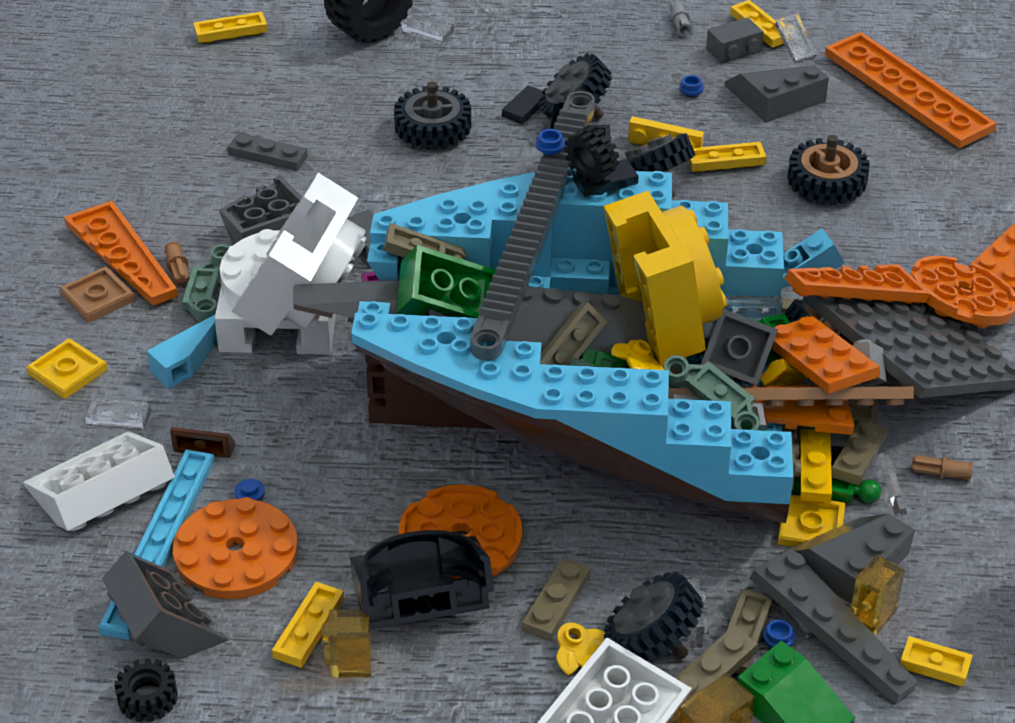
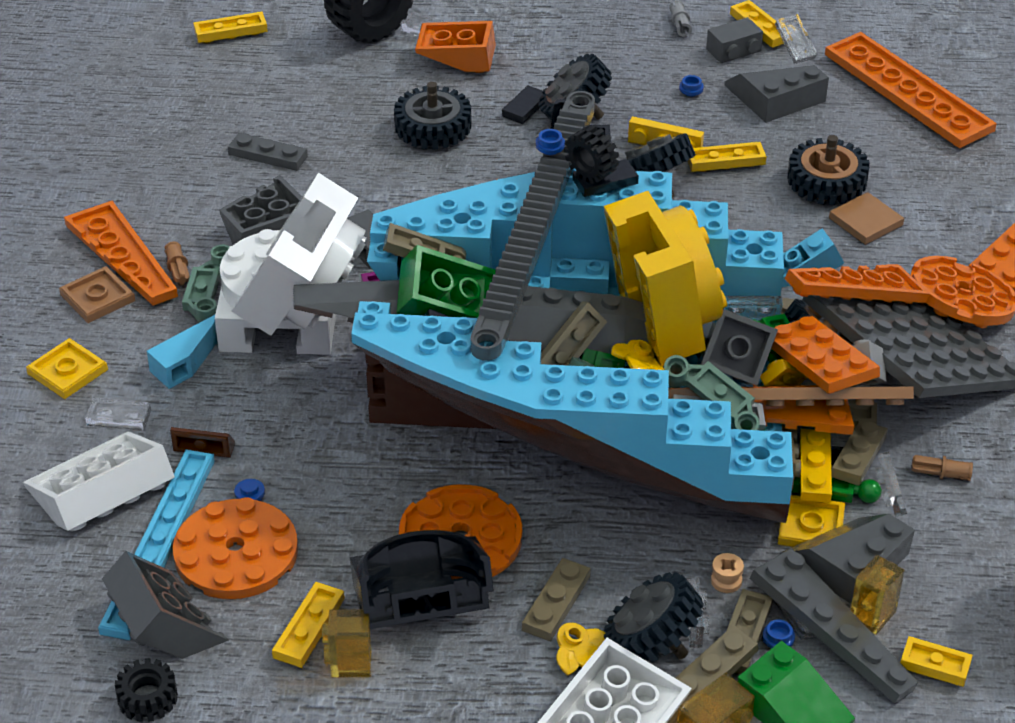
none -> orange slope [415,21,496,73]
none -> light nougat wheel [711,553,744,593]
none -> medium nougat tile [829,192,904,245]

